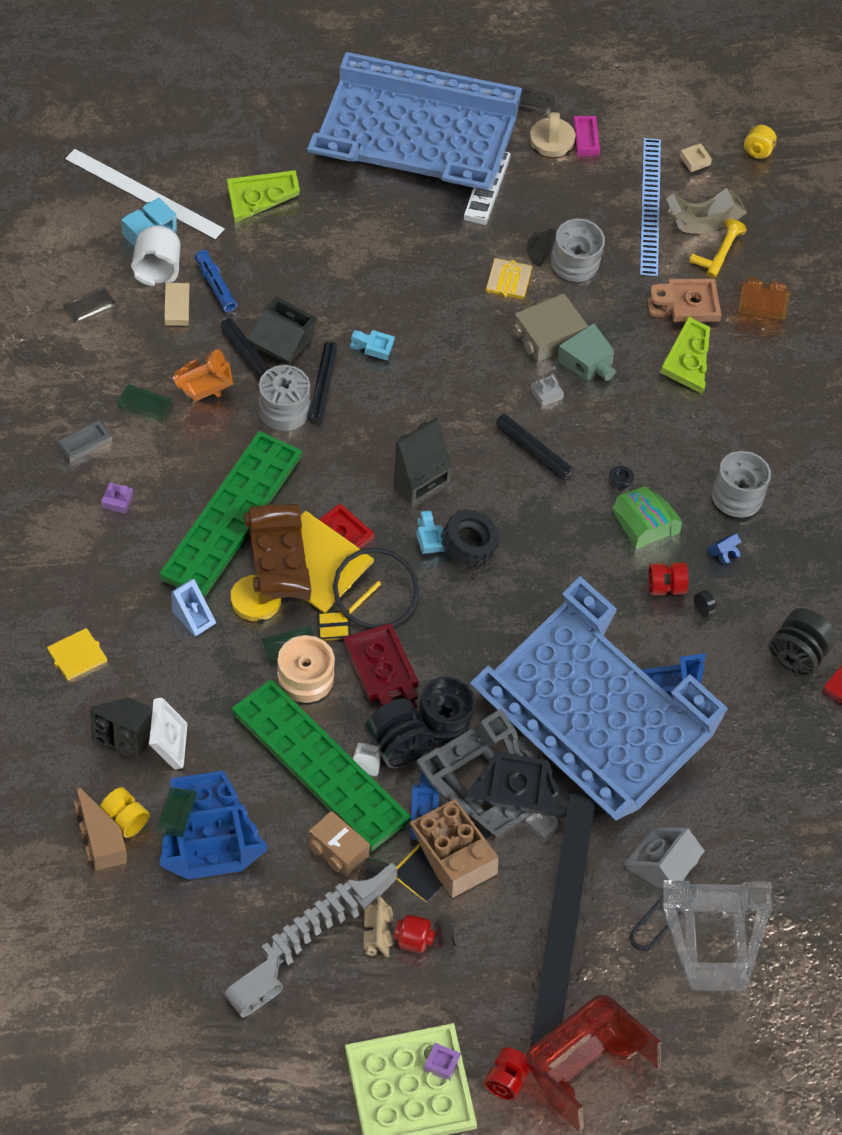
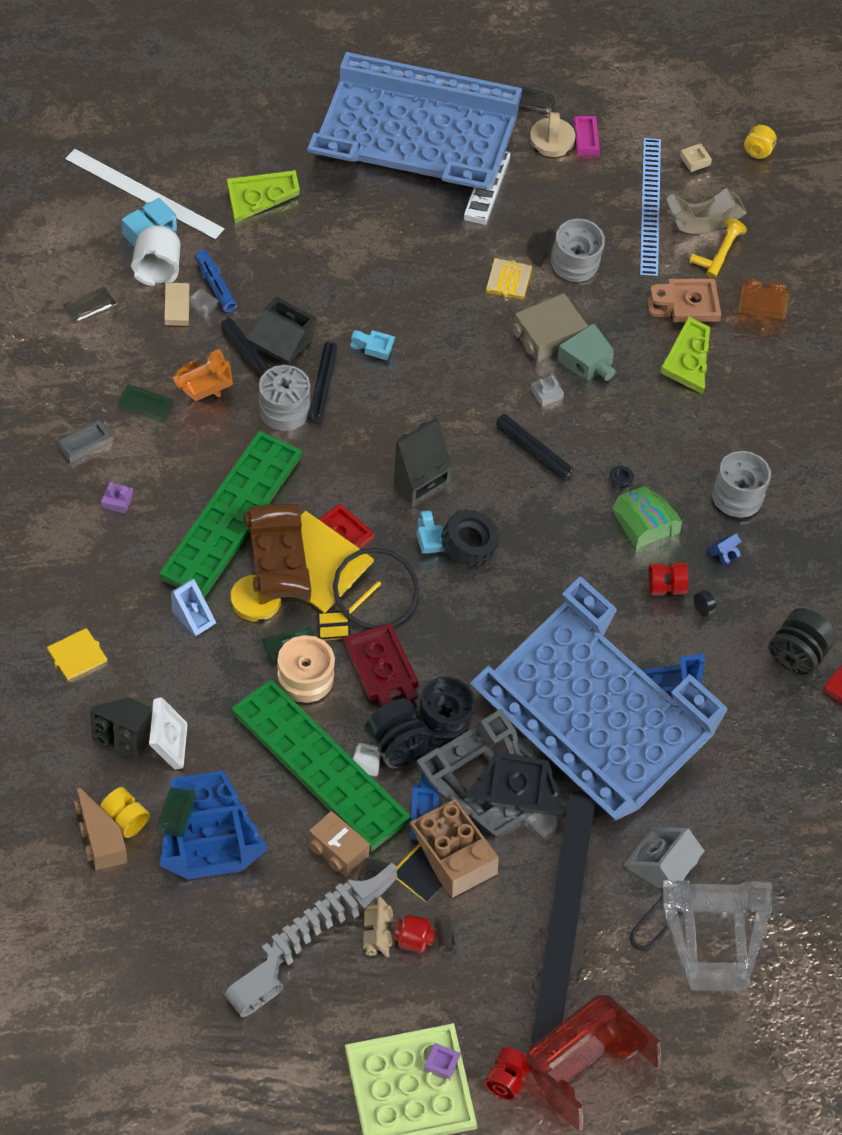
none -> clear tile [189,289,218,316]

